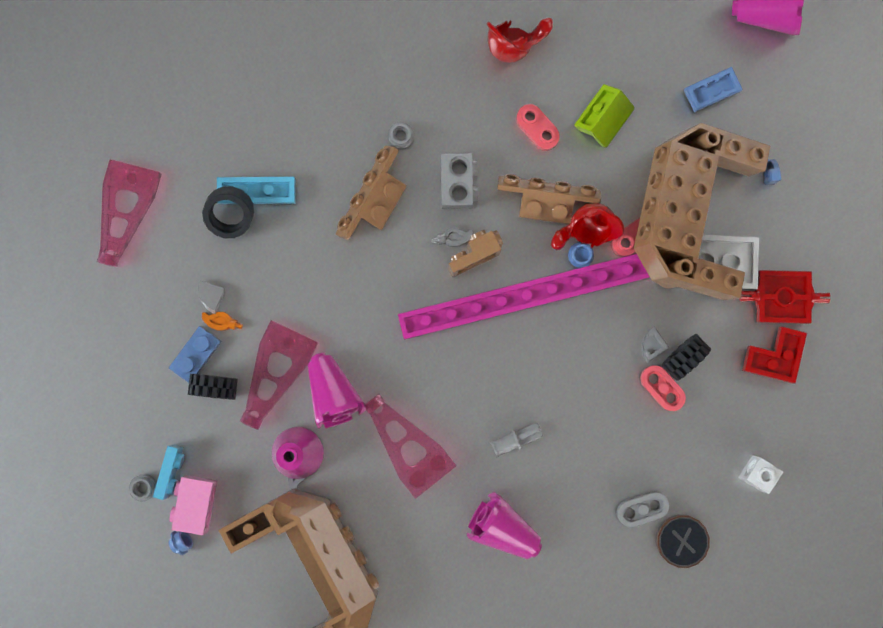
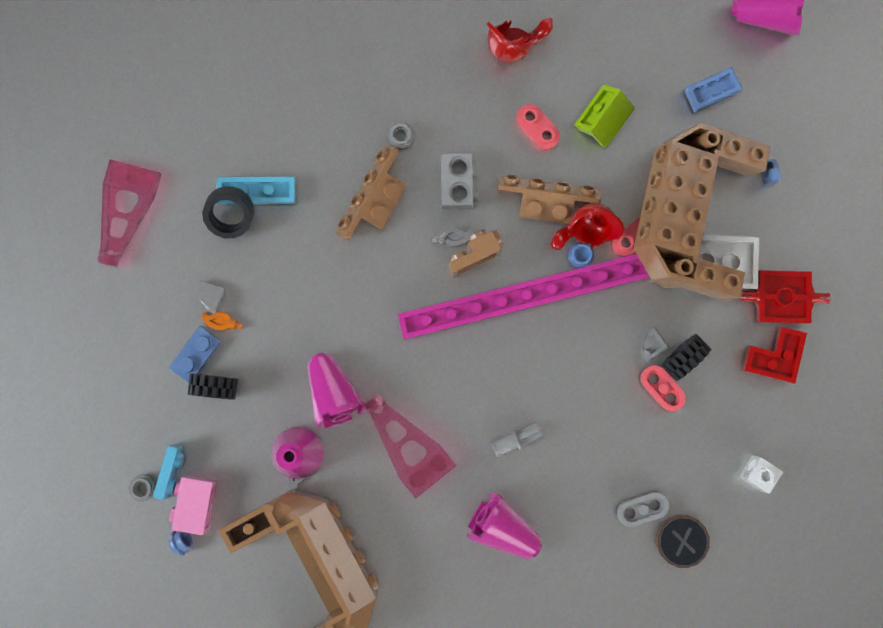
clear pink plate [240,320,318,430] -> none

